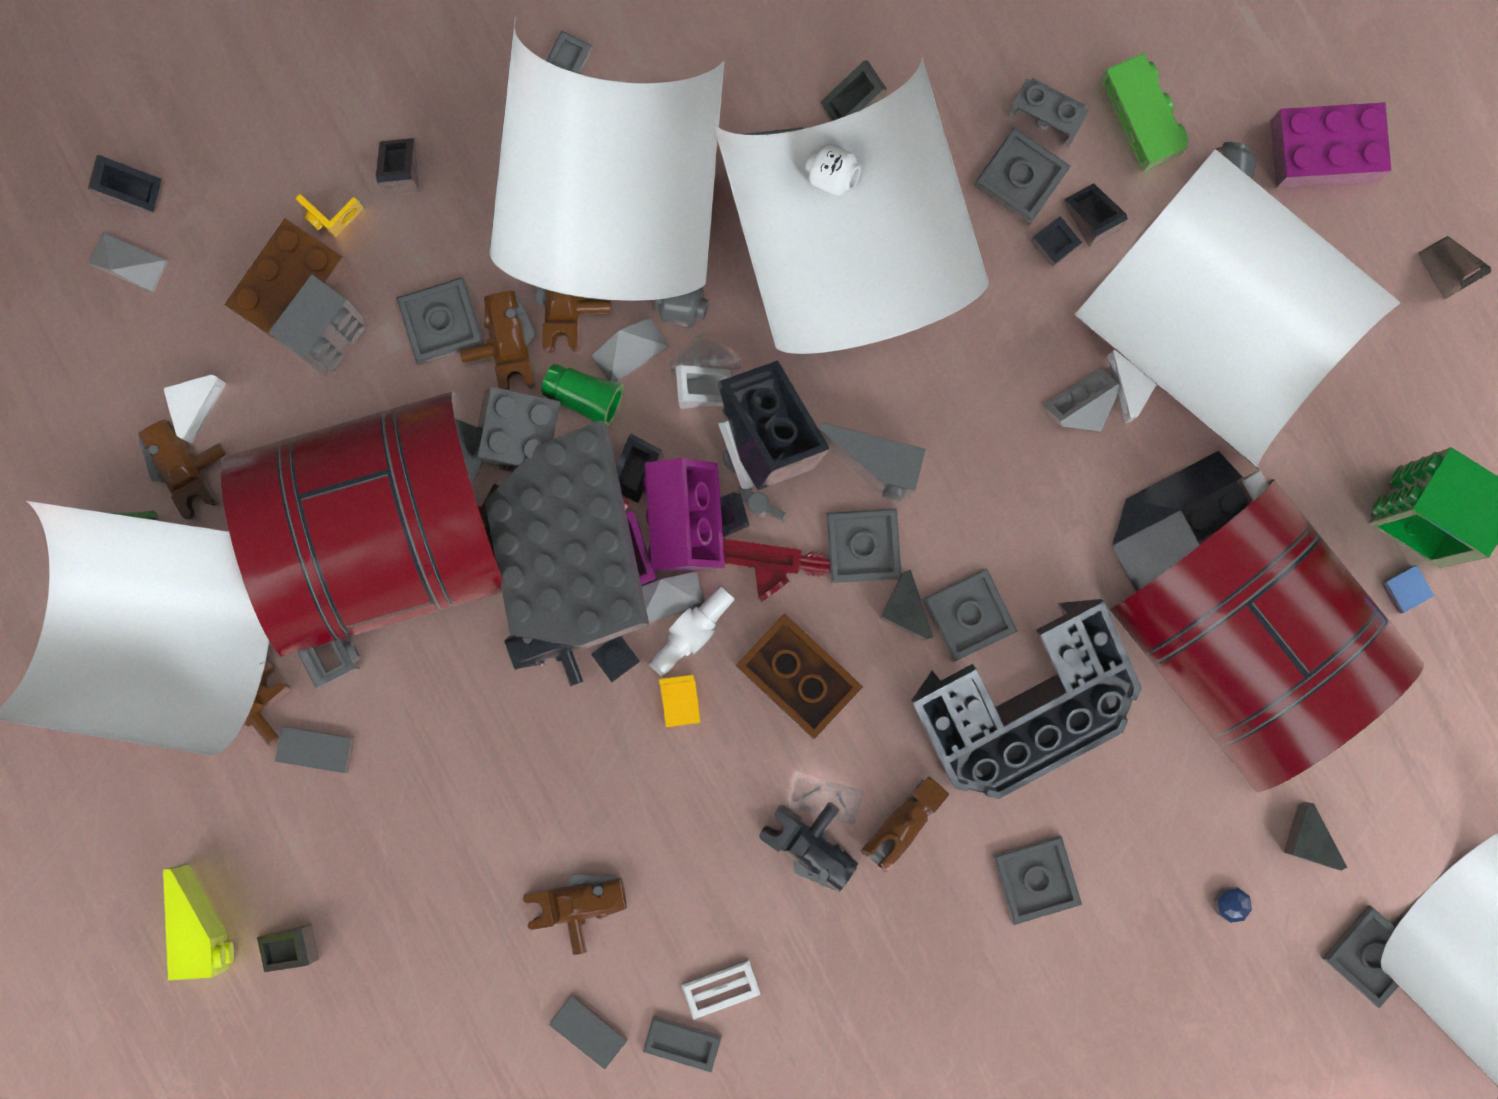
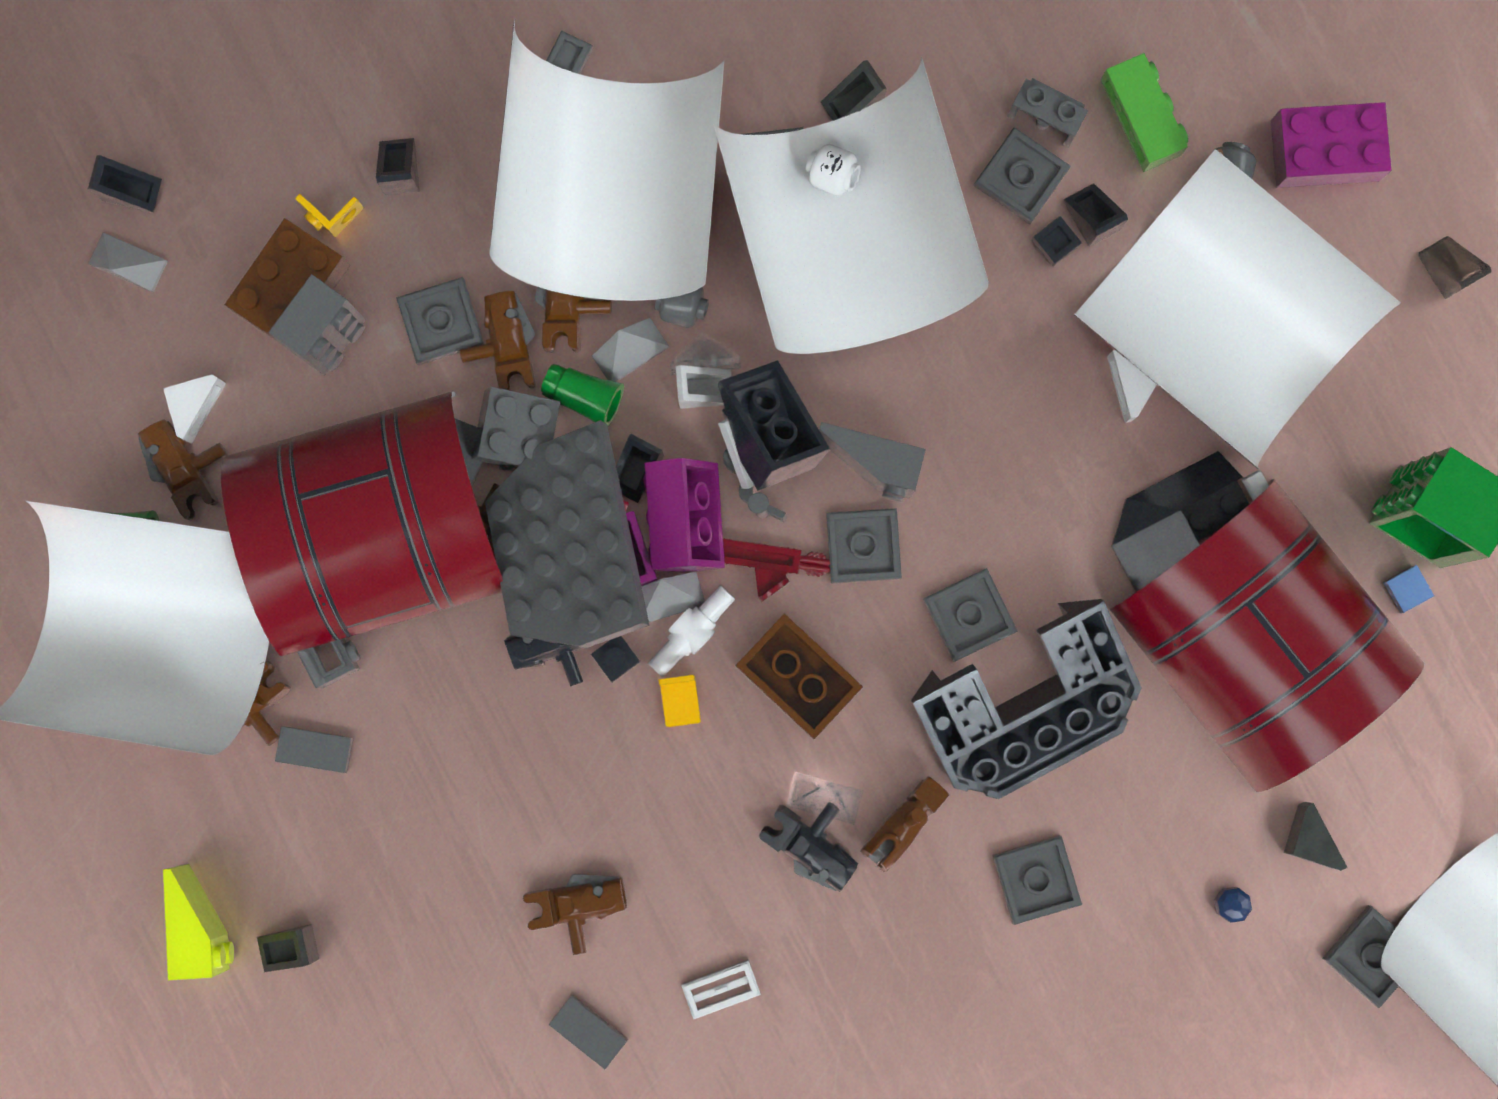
dark grey tile [643,1015,722,1072] -> none
black plate [720,492,750,537] -> none
pearl dark grey slope [880,570,934,640] -> none
light grey slope [1043,367,1121,432] -> none

